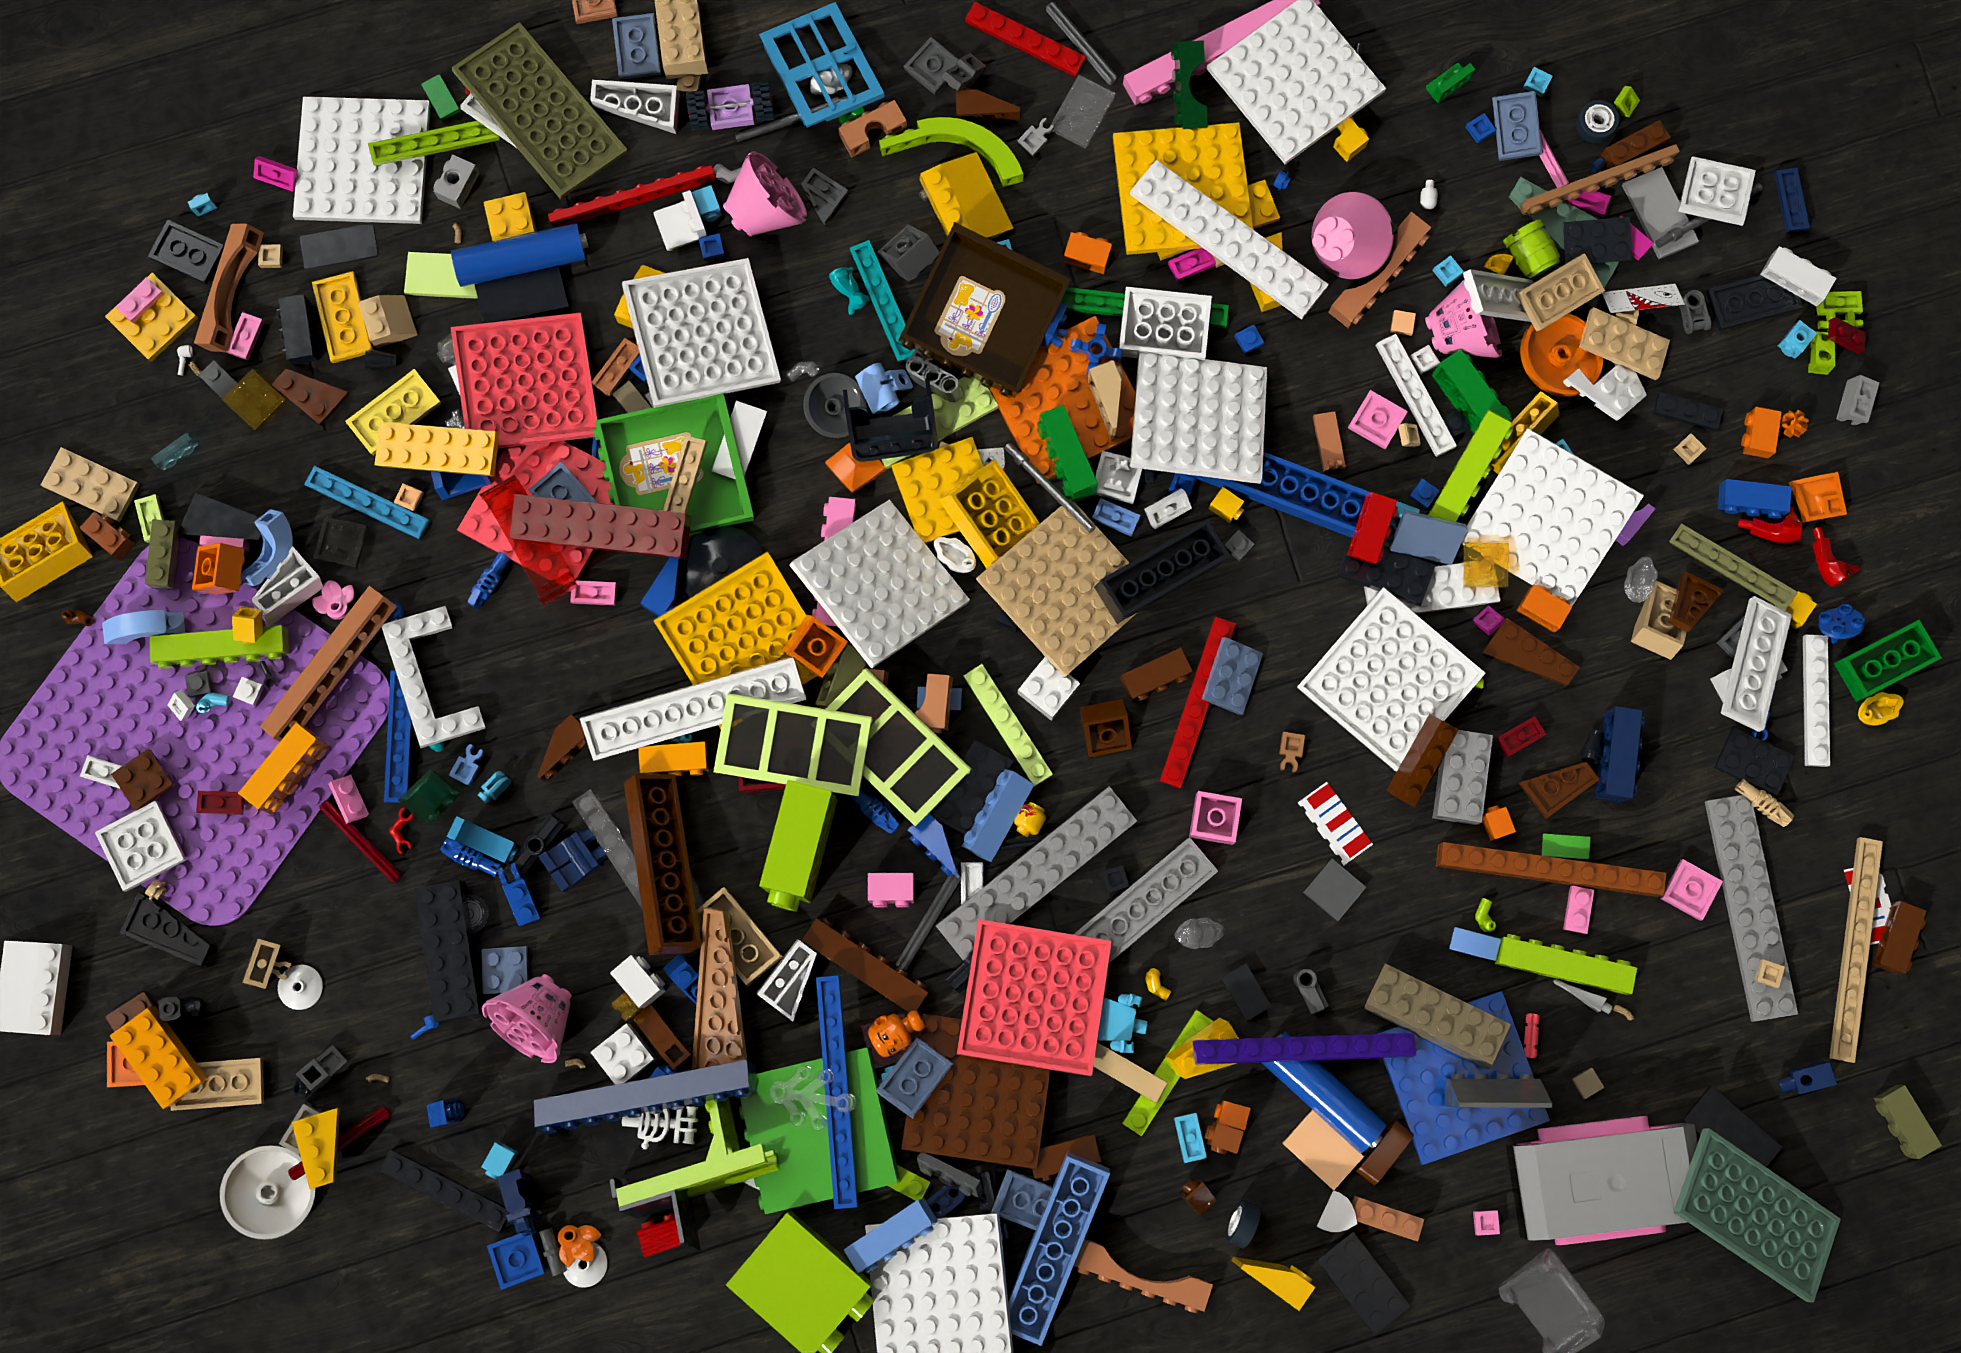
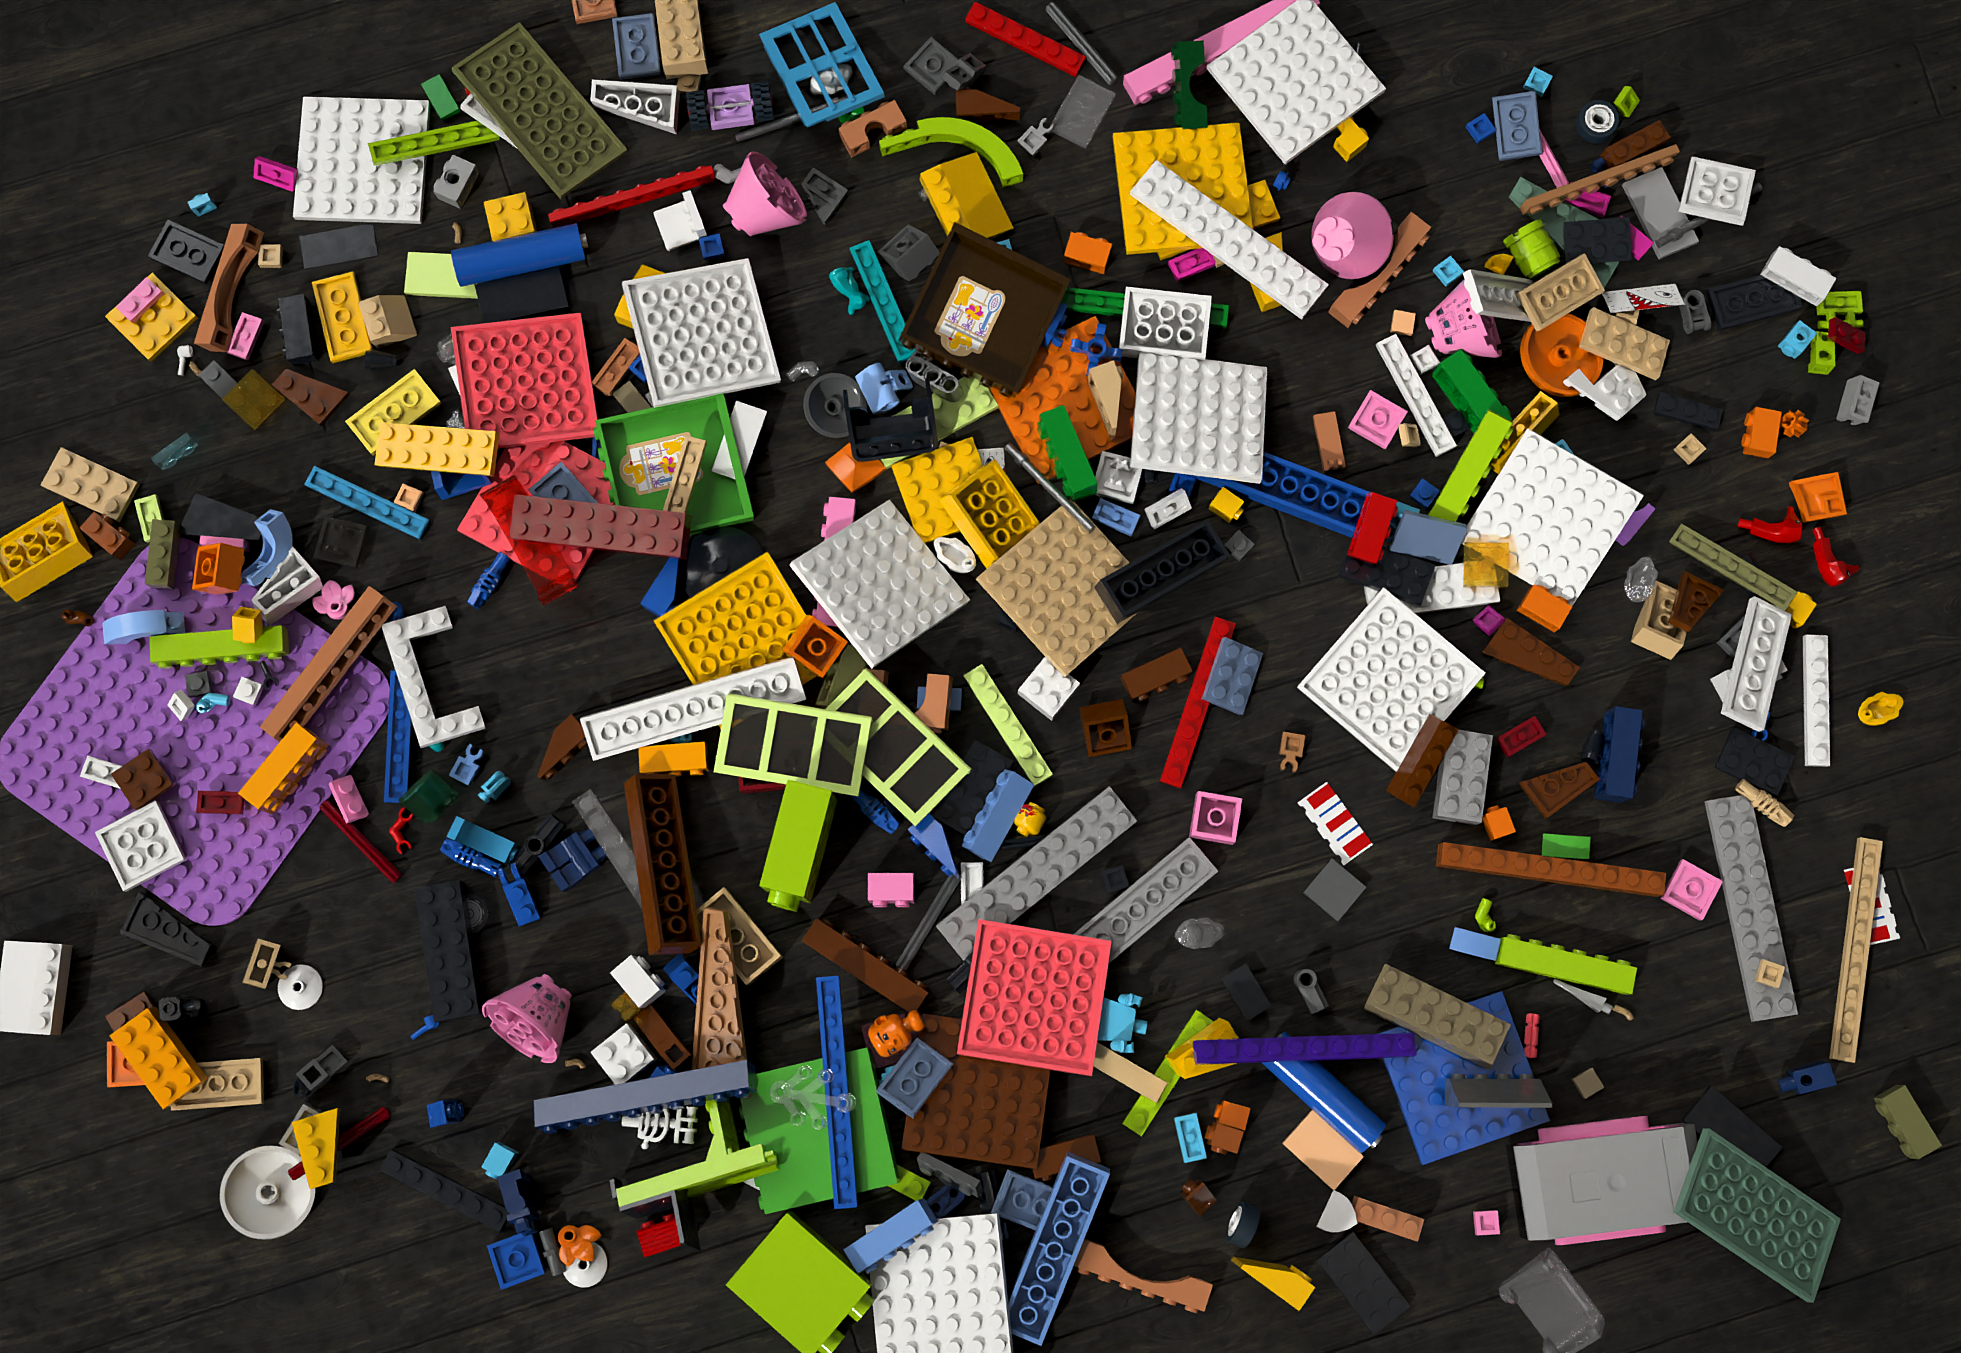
tan plate [145,879,167,900] -> none
sand blue plate [482,946,529,994] -> none
bright pink plate [570,580,617,606] -> none
medium azure brick [691,185,722,223] -> none
white wedge [756,939,817,1021] -> none
yellow arm [1145,968,1171,1001] -> none
blue plate [1234,325,1264,355] -> none
reddish brown beam [1355,1120,1414,1186] -> none
white cylinder [1420,180,1438,210] -> none
green bracket [1425,63,1475,104] -> none
bright pink plate [1563,886,1594,934] -> none
blue brick [1718,479,1791,519] -> none
dark blue plate [1774,168,1810,233] -> none
blue plate [1819,604,1865,644] -> none
green brick [1834,620,1942,702] -> none
reddish brown brick [1872,901,1926,975] -> none

